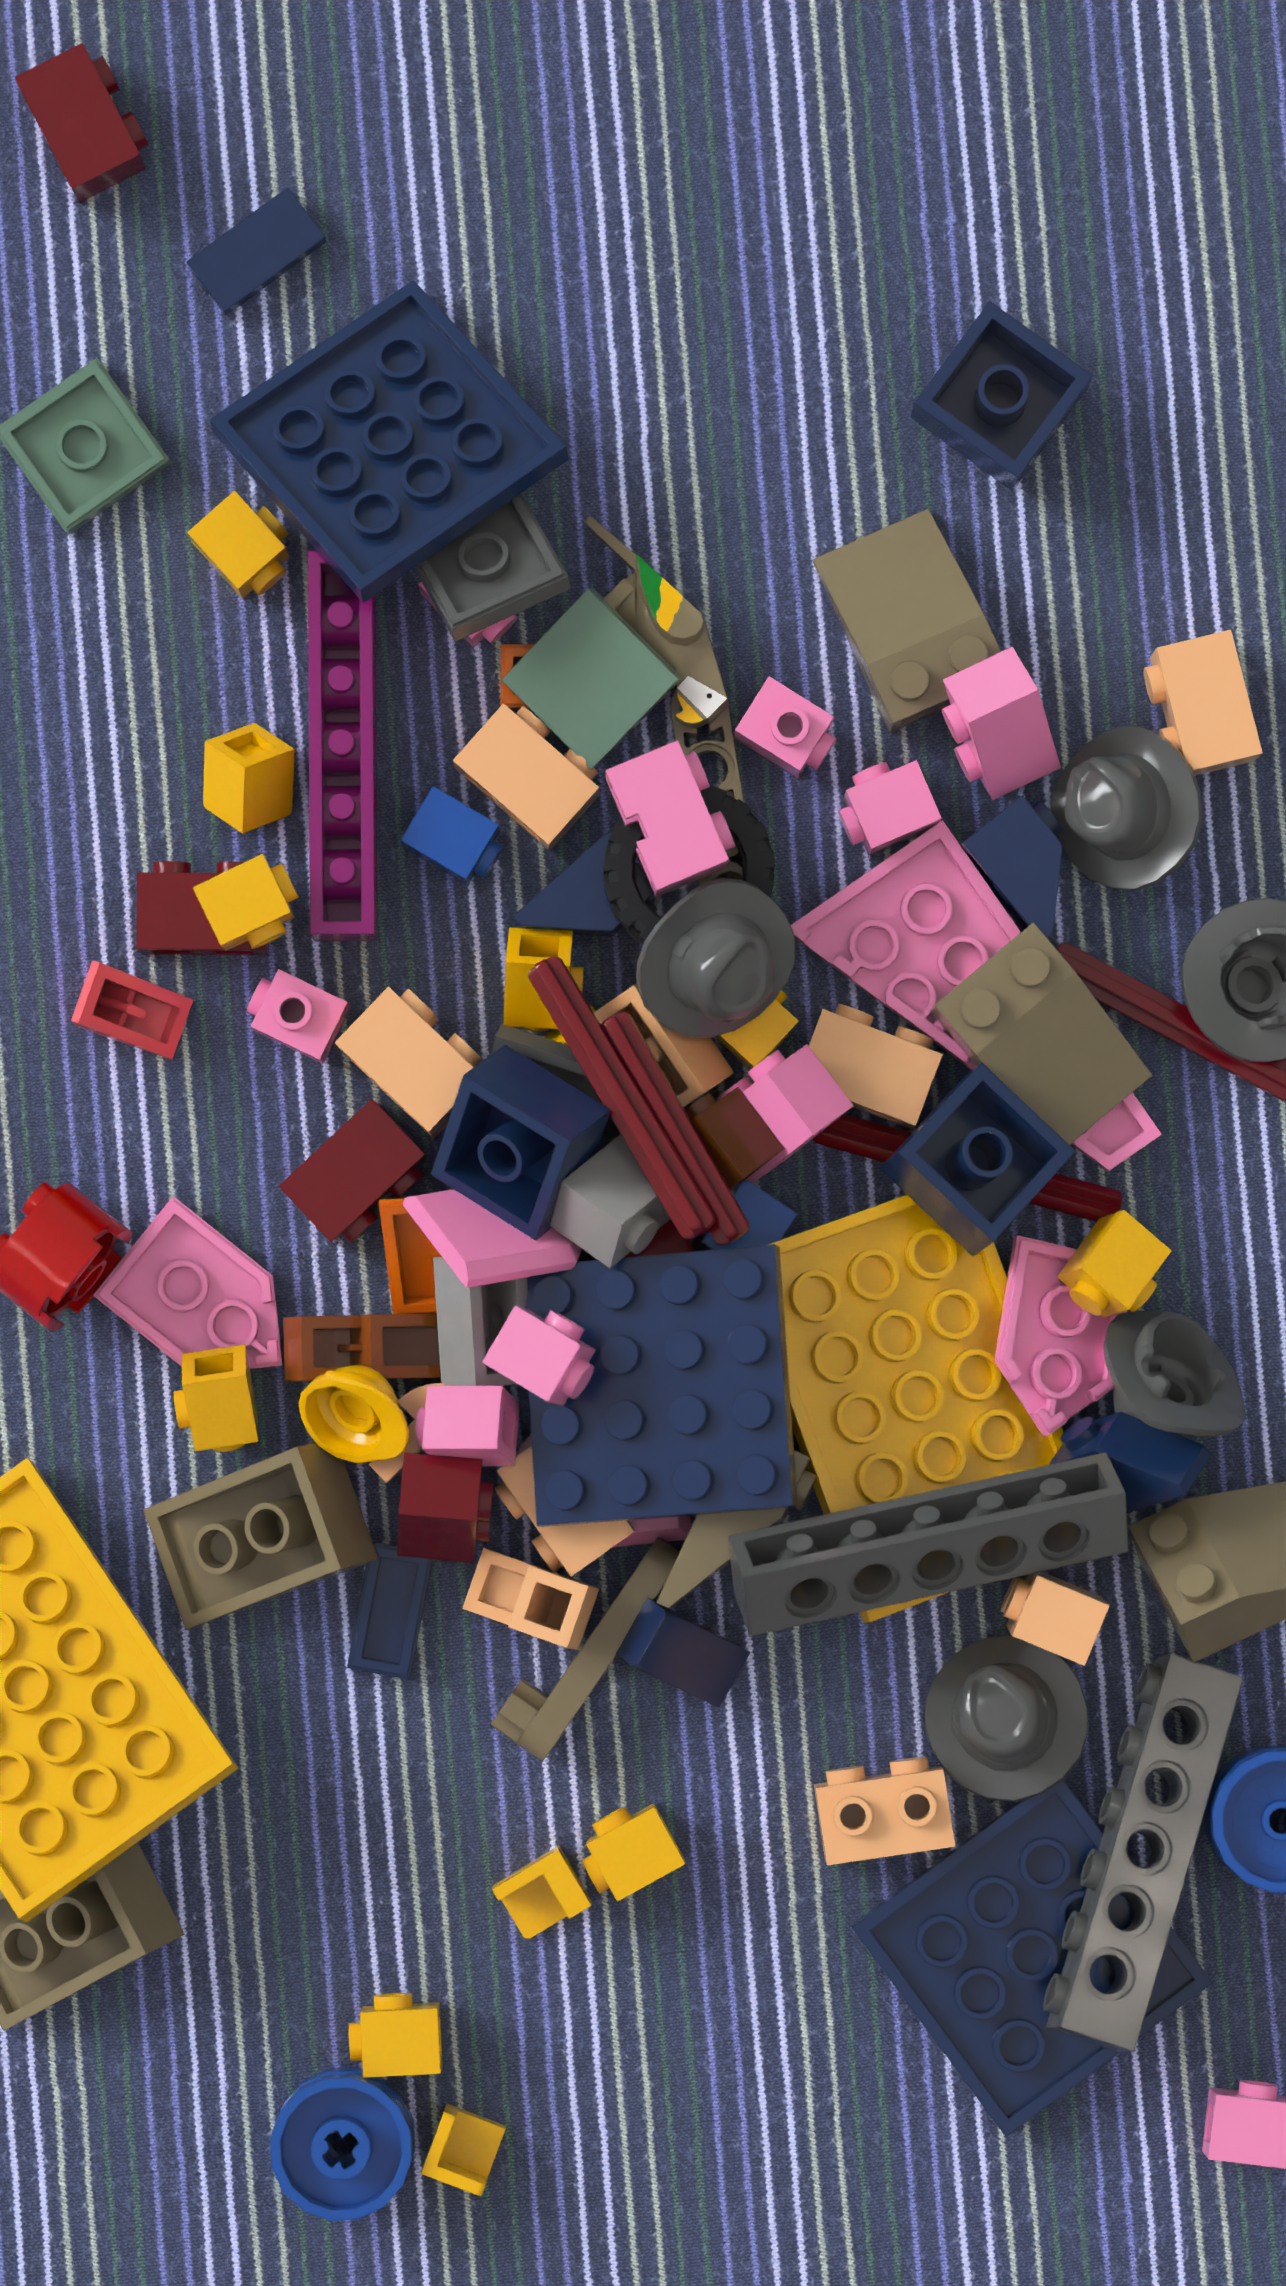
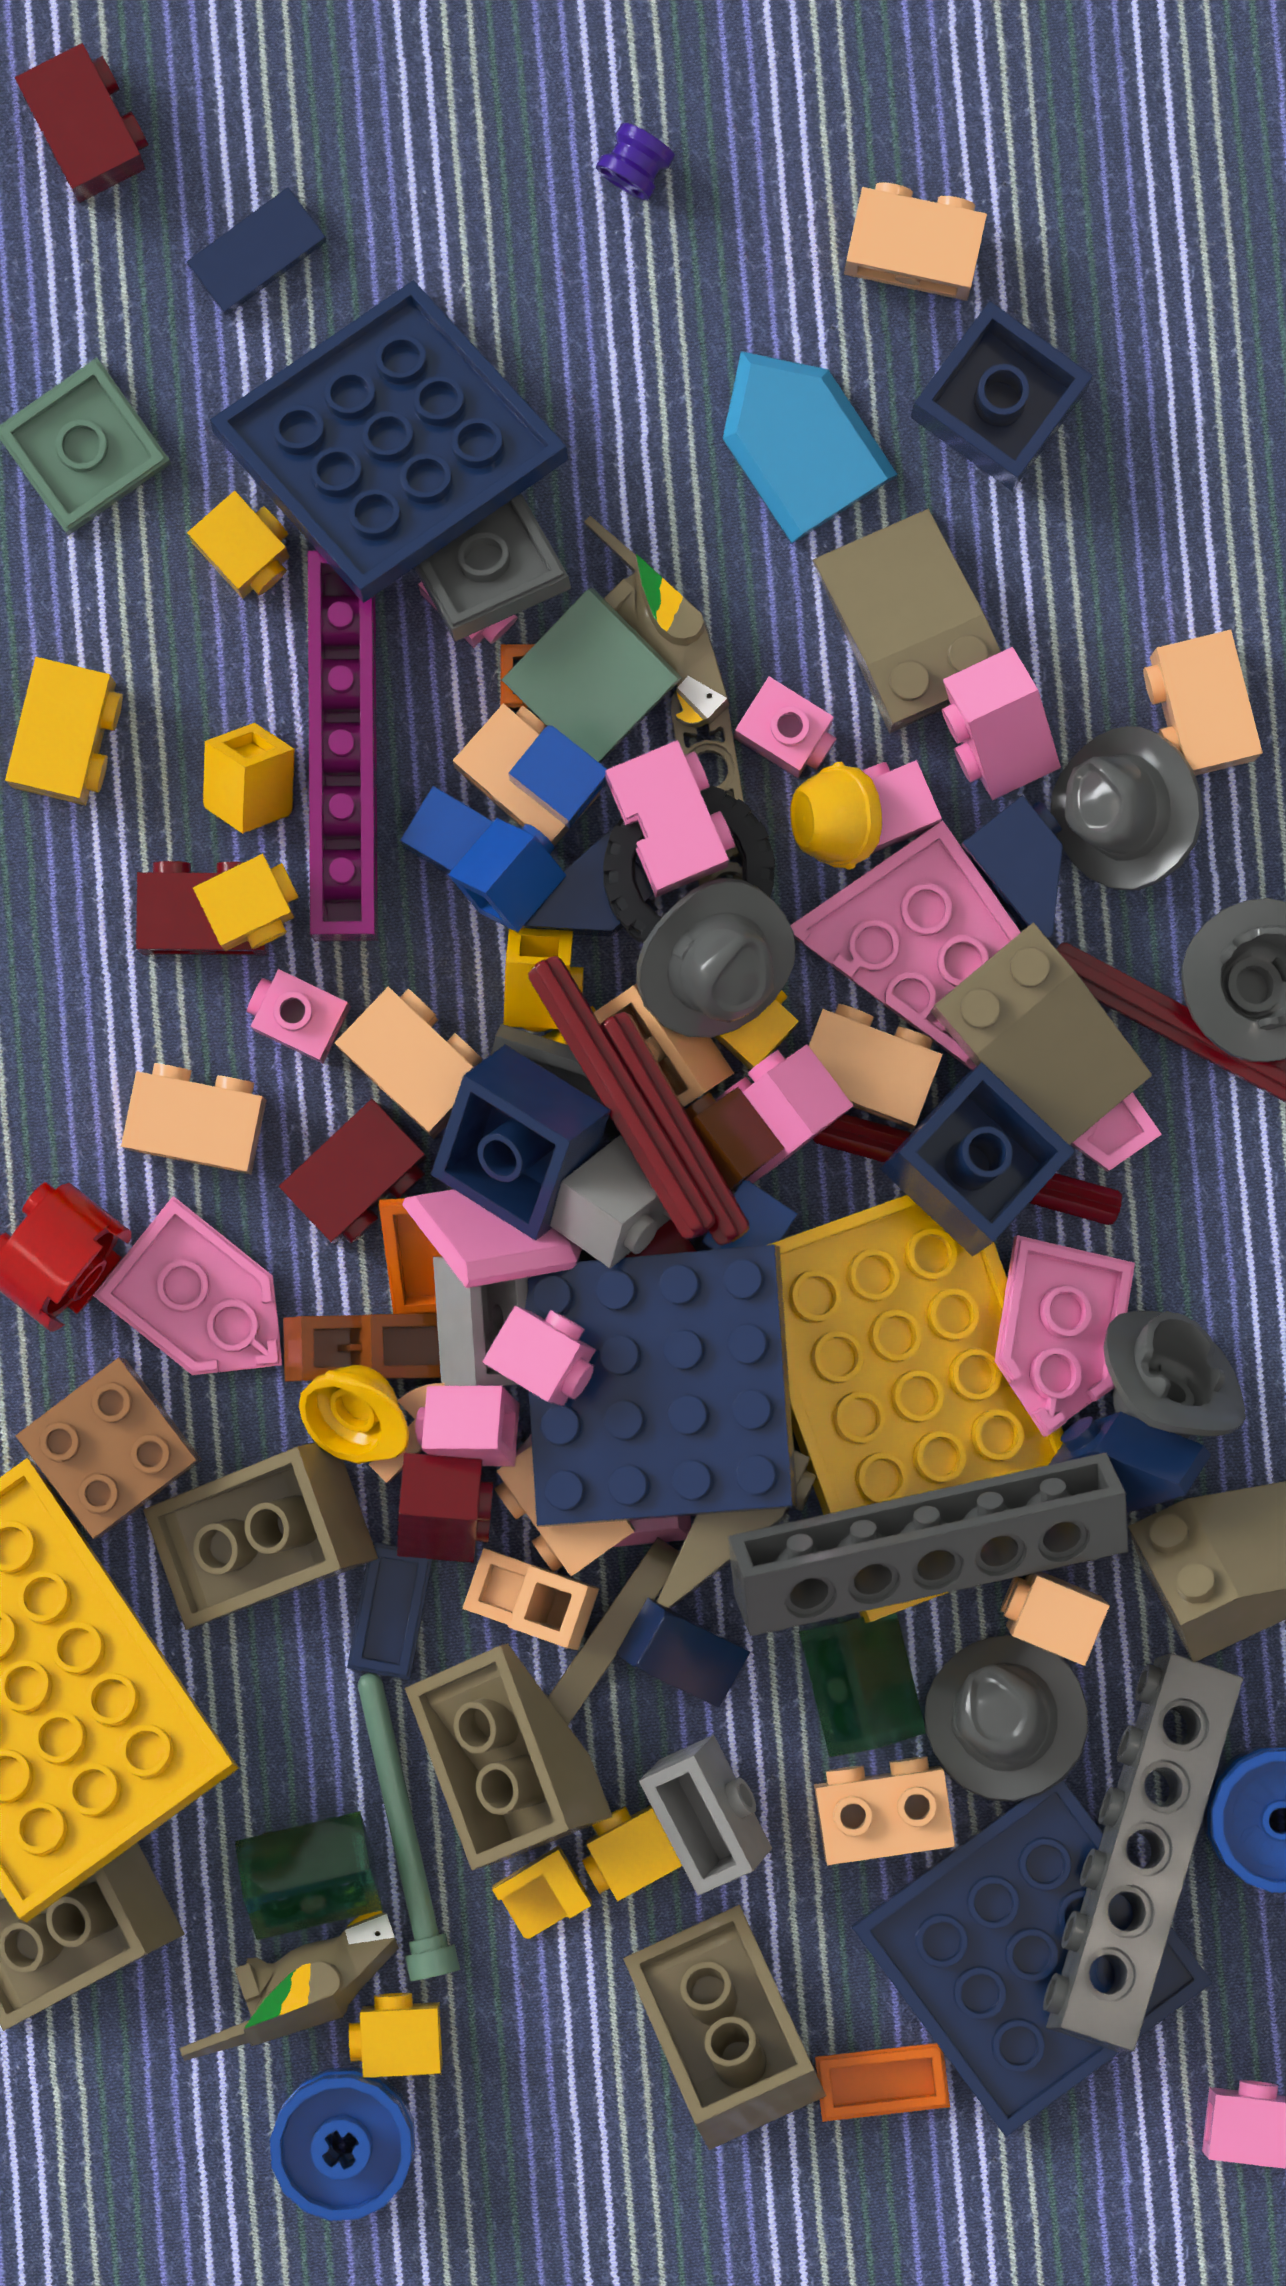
coral slope [71,960,193,1060] -> none
yellow brick [173,1344,259,1452] -> none
yellow panel [421,2103,506,2196] -> none
yellow brick [1057,1210,1172,1318] -> none
none -> yellow brick [5,657,123,806]
none -> medium nougat brick [15,1357,202,1539]
none -> light nougat brick [121,1063,267,1175]
none -> dark tan animal [179,1904,399,2061]
none -> clear green brick [235,1811,383,1940]
none -> sand green piece [358,1673,460,1981]
none -> dark tan slope [405,1644,613,1870]
none -> blue brick [448,818,566,932]
none -> blue panel [509,725,607,828]
none -> dark purple wheel [596,123,675,201]
none -> dark tan slope [623,1905,826,2150]
none -> light grey brick [639,1735,772,1896]
none -> dark azure tile [723,351,898,544]
none -> yellow hat [790,762,882,870]
none -> clear green brick [799,1612,926,1757]
none -> orange tile [815,2043,950,2122]
none -> light nougat brick [844,183,987,301]

